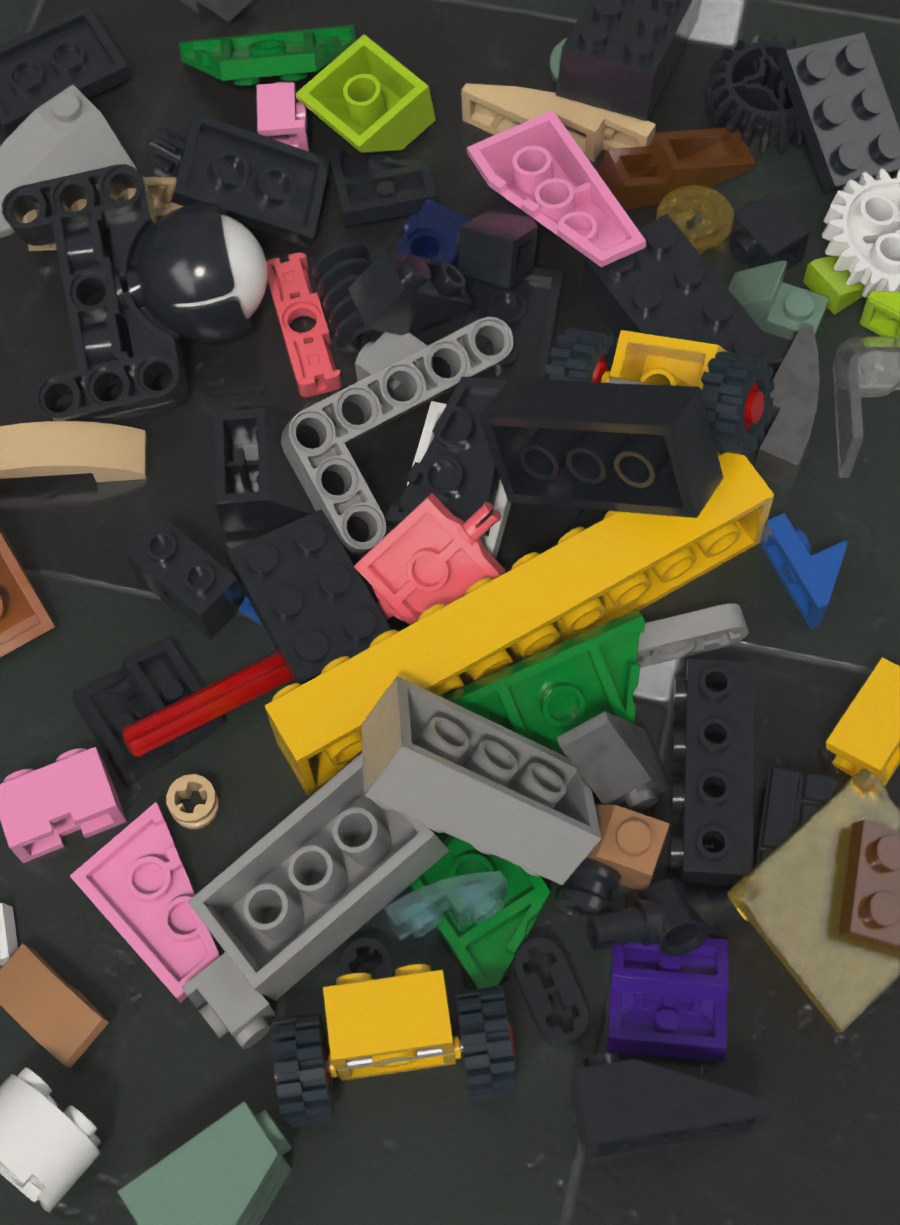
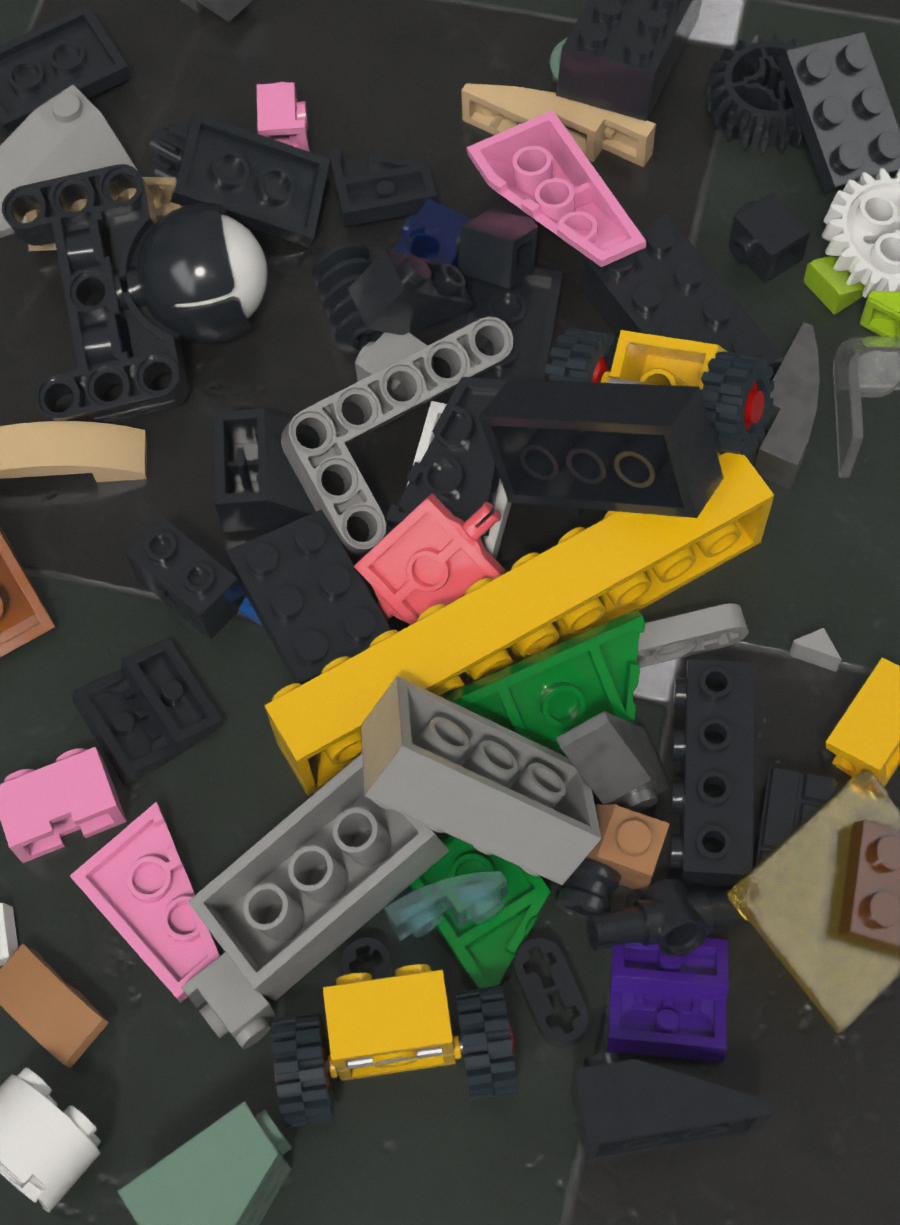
red axle [123,652,292,756] -> none
tan bush [166,774,219,829] -> none
green wing [179,25,356,86] -> none
coral piece [266,253,342,398] -> none
lime slope [295,34,436,153] -> none
reddish brown slope [597,127,756,210] -> none
clear yellow gear [656,185,734,255] -> none
sand green slope [728,261,829,341] -> none
blue slope [759,513,848,629] -> none
none -> light grey piece [789,628,842,672]

